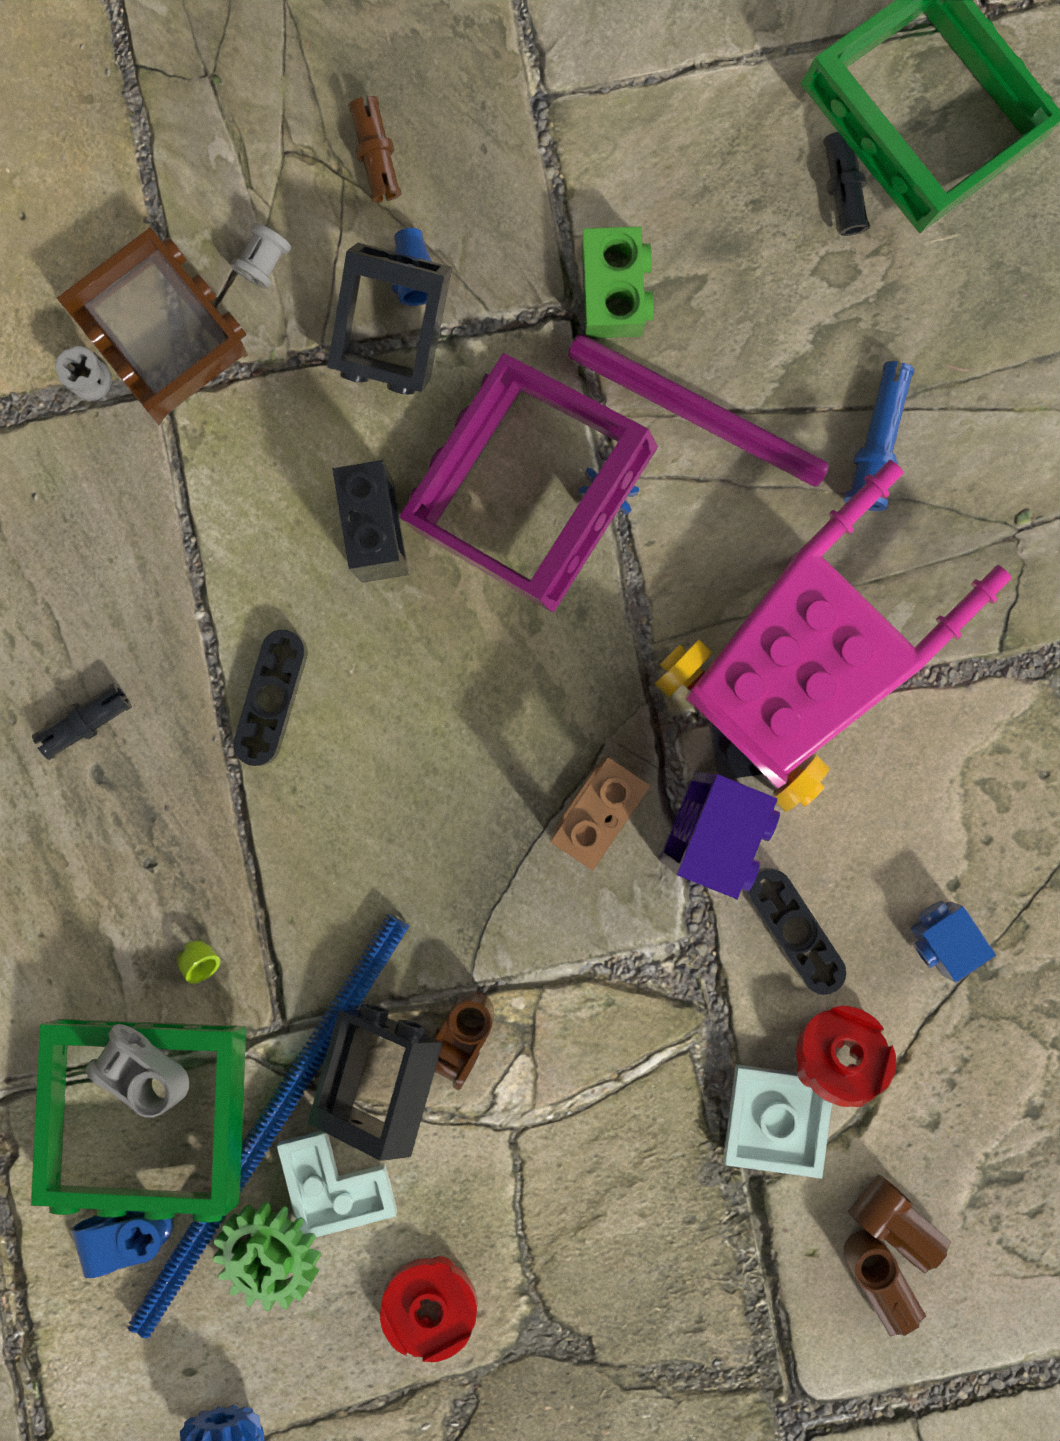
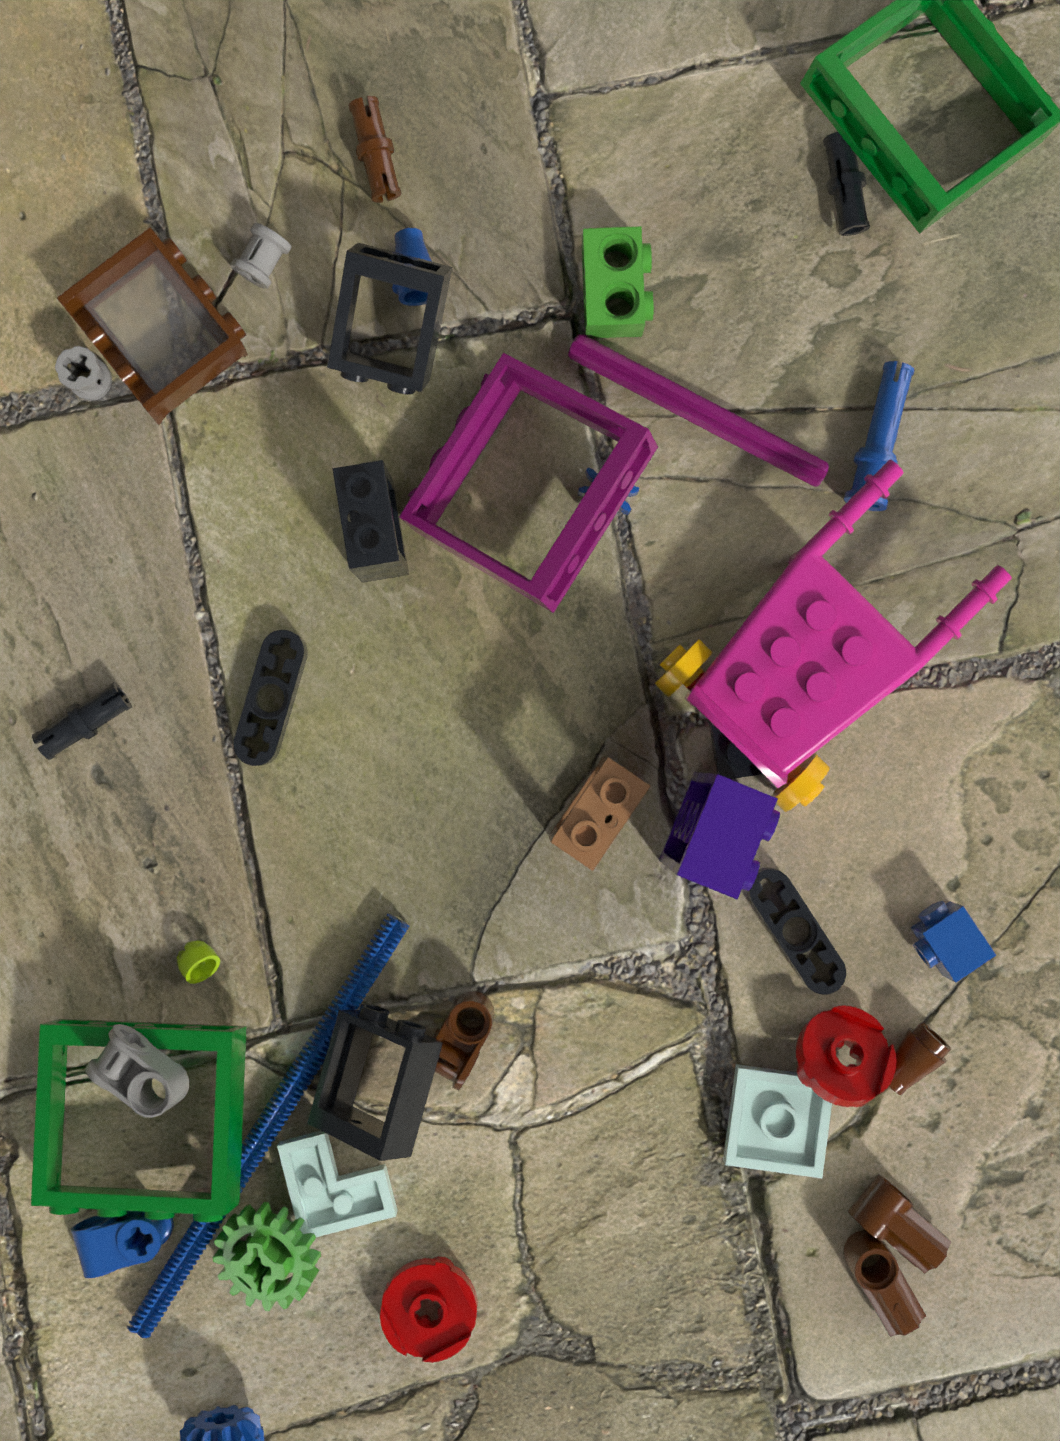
none -> reddish brown cone [889,1022,951,1096]

